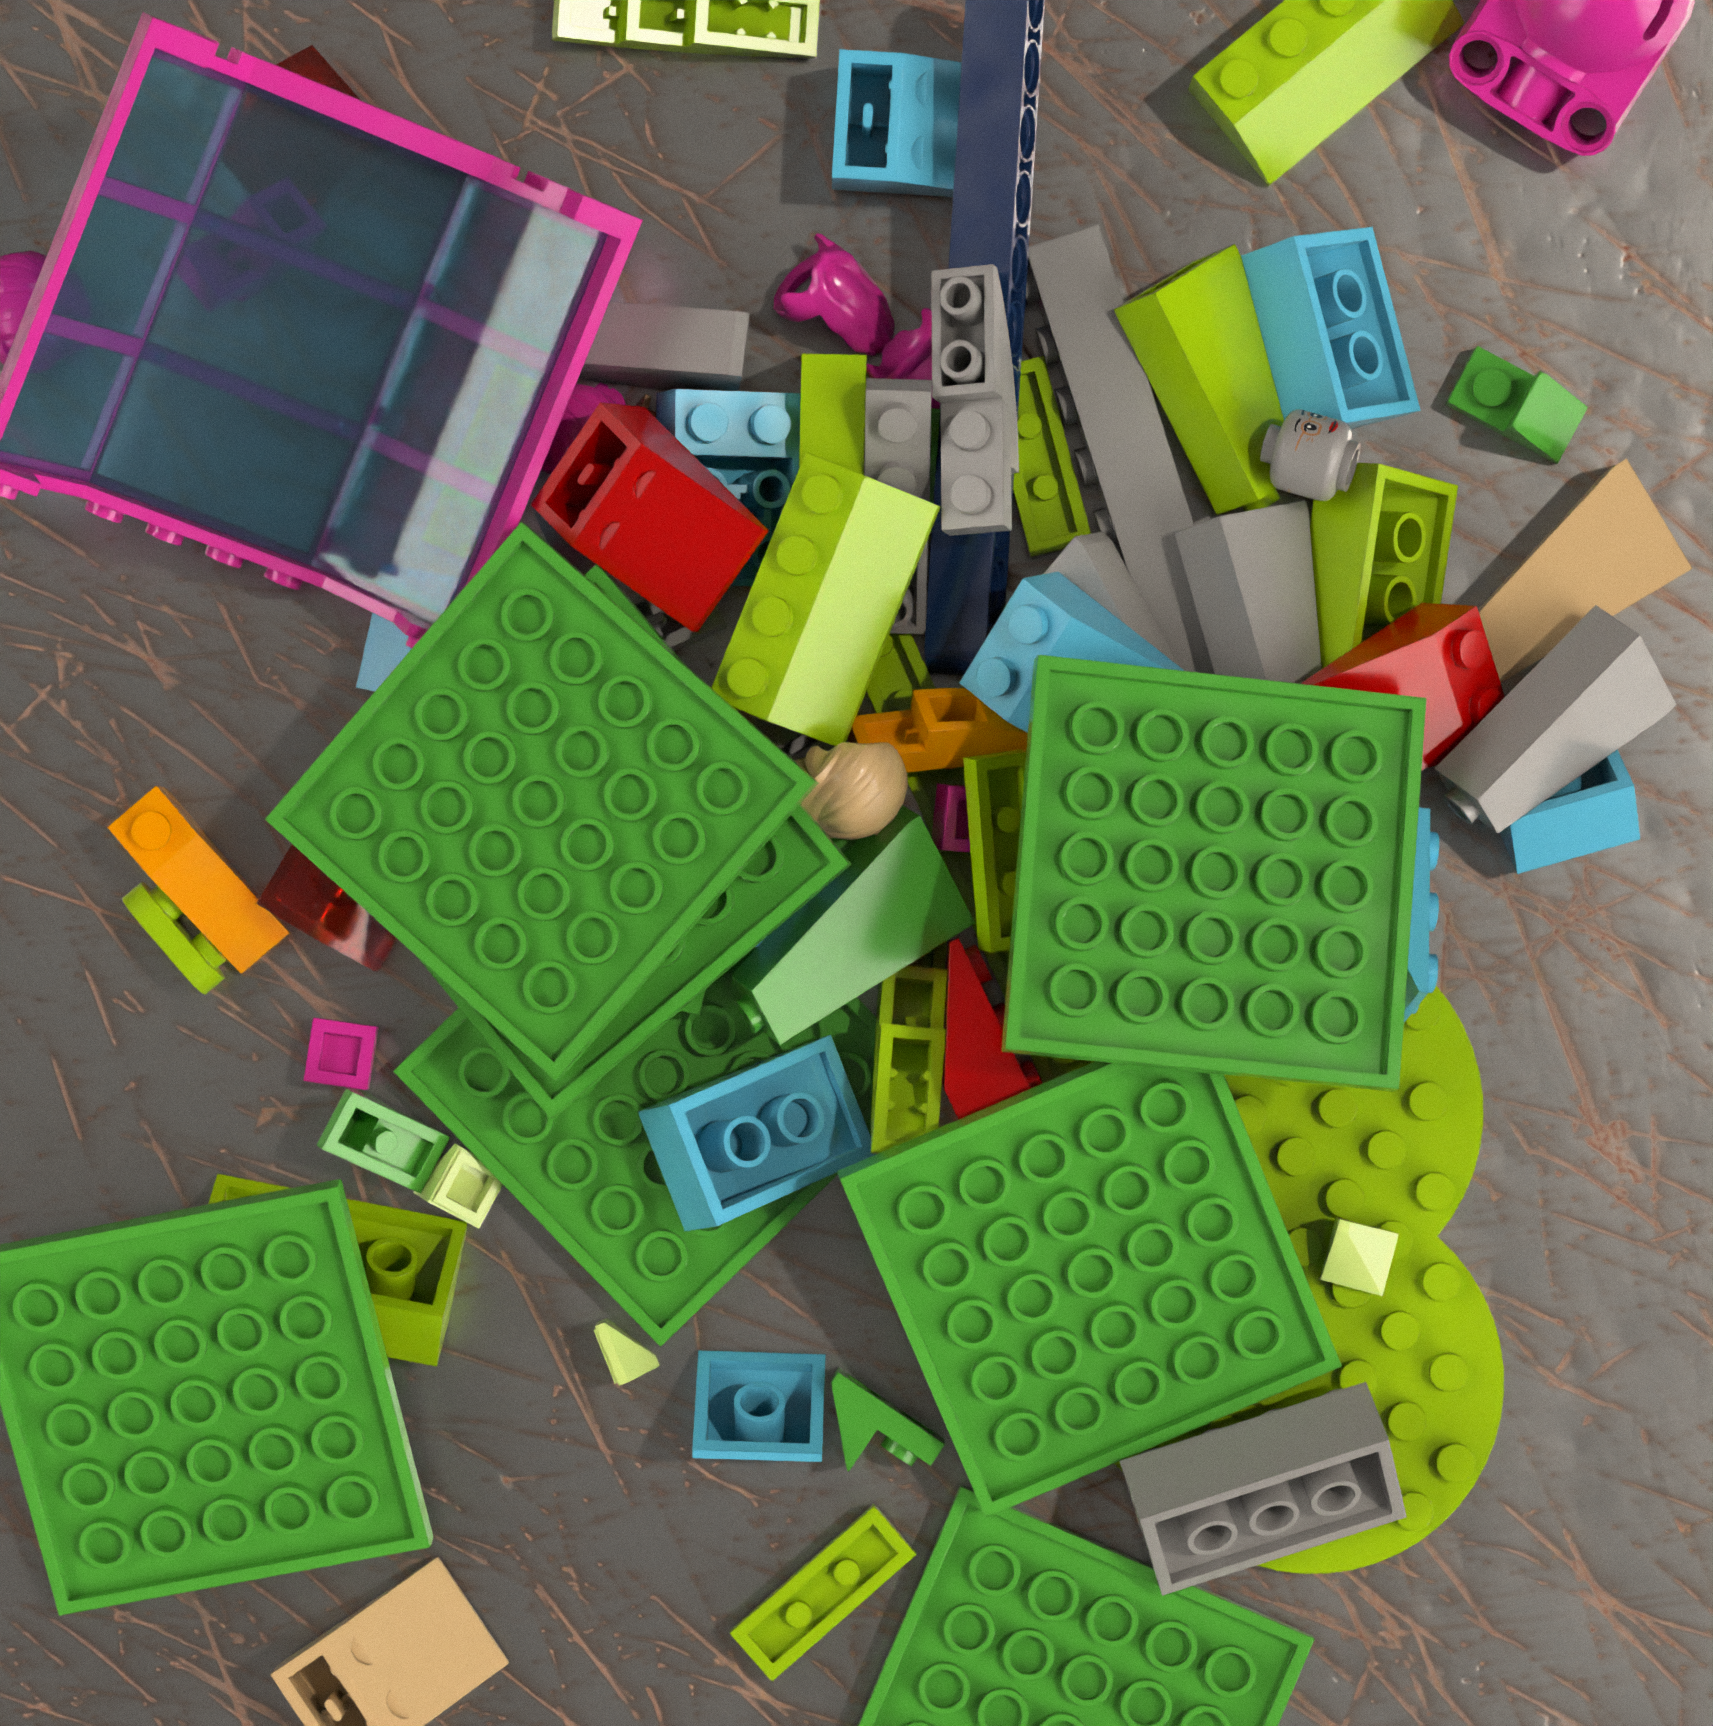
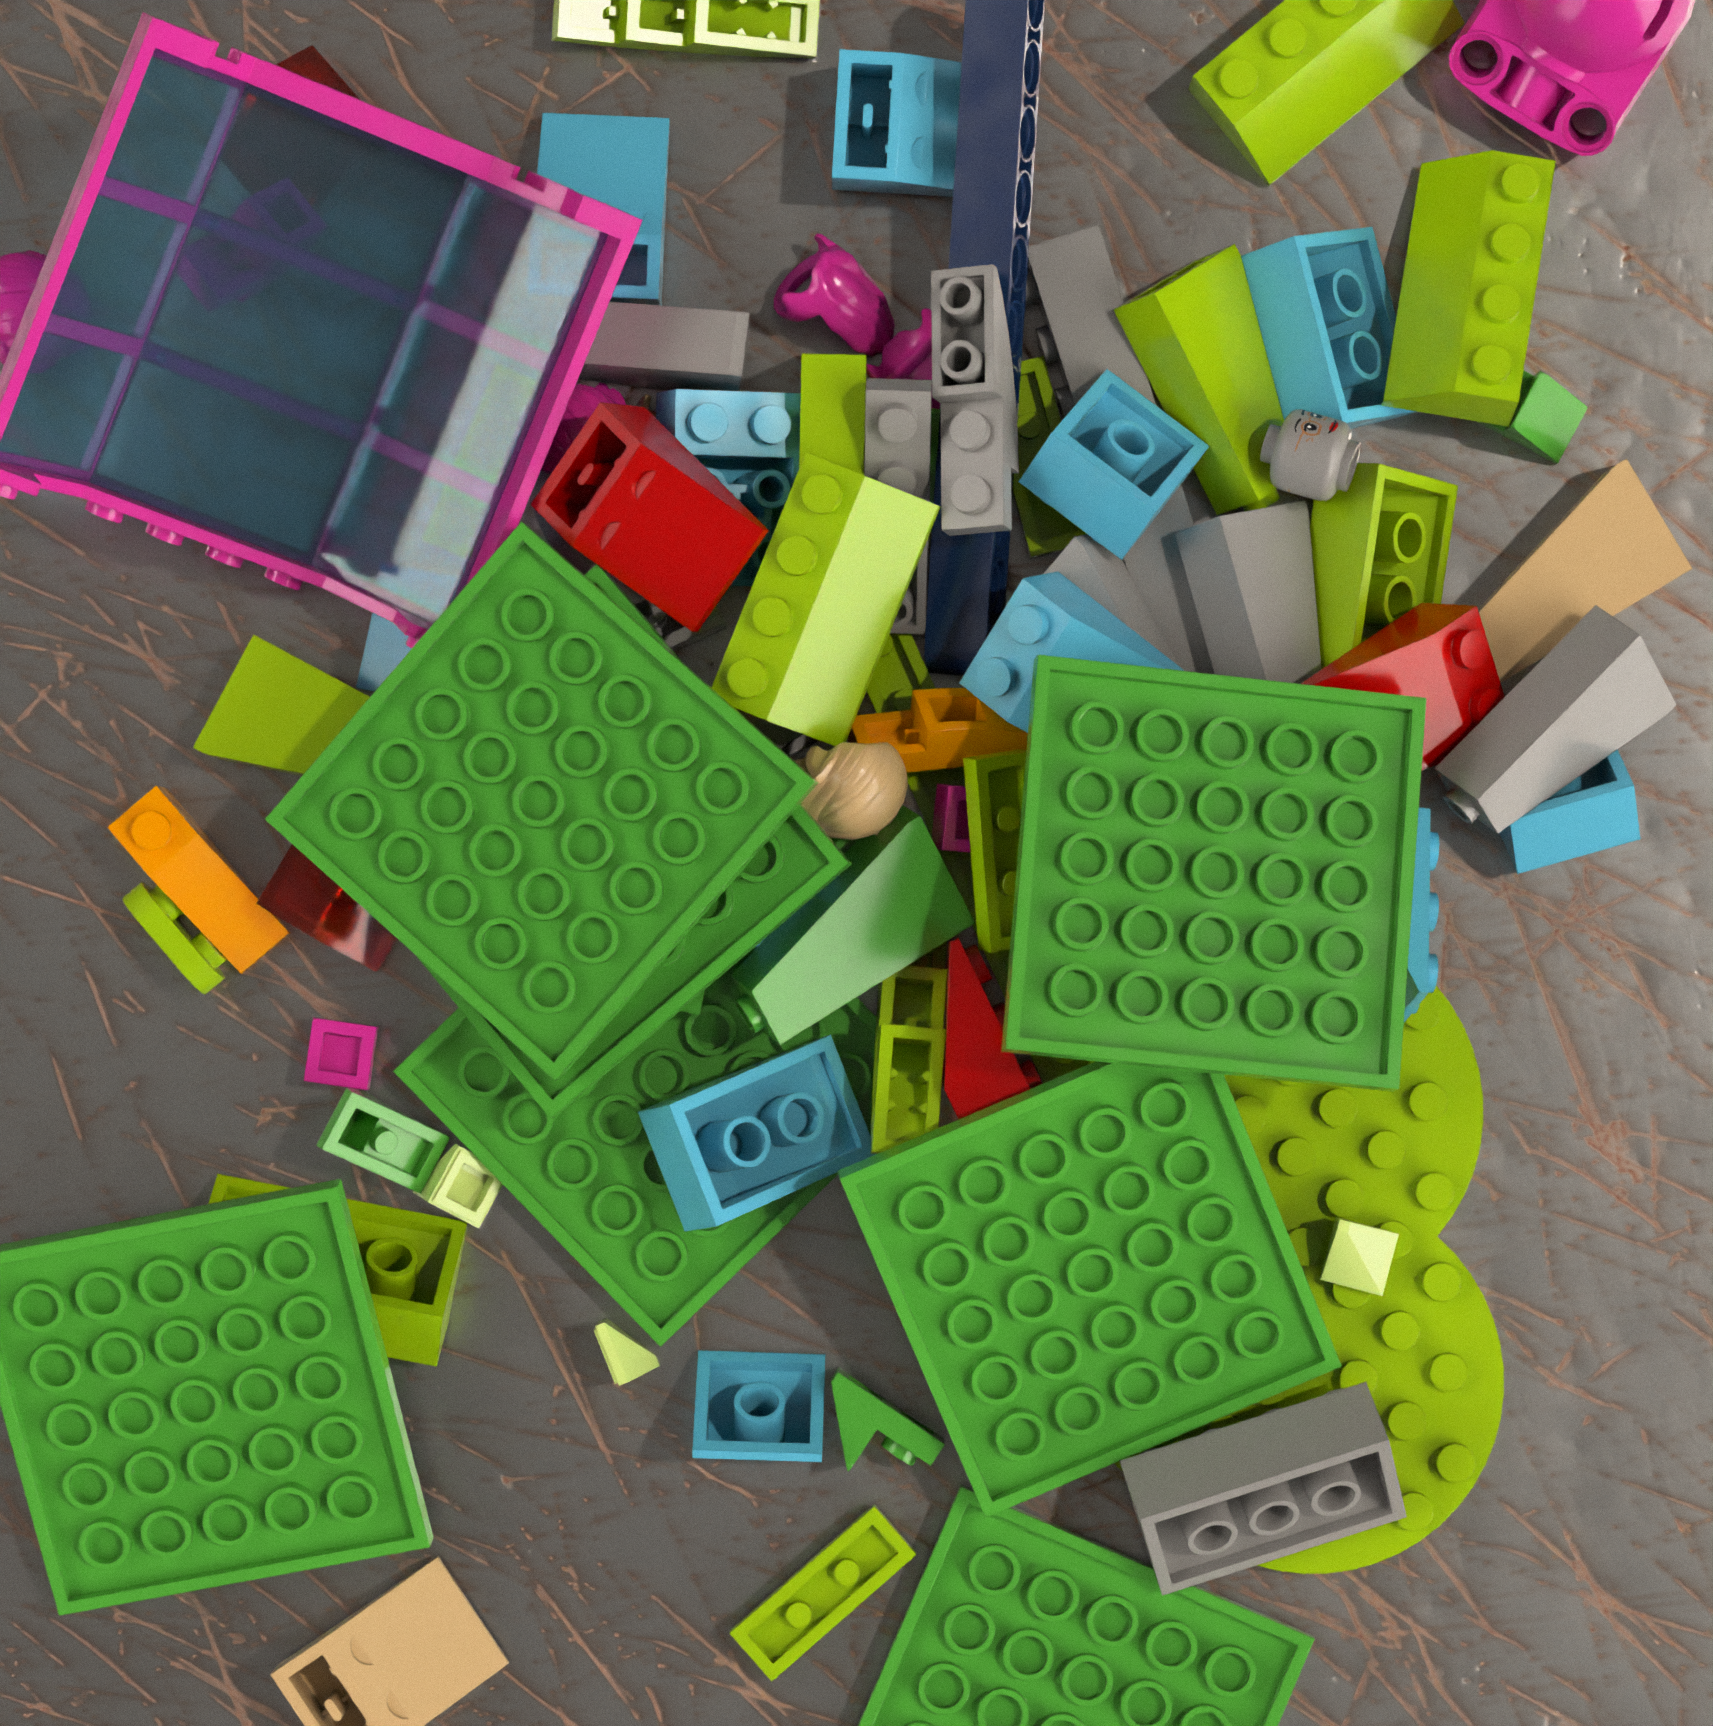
none -> lime slope [193,634,370,776]
none -> medium azure slope [529,113,670,306]
none -> medium azure slope [1018,369,1209,560]
none -> lime slope [1382,150,1556,427]

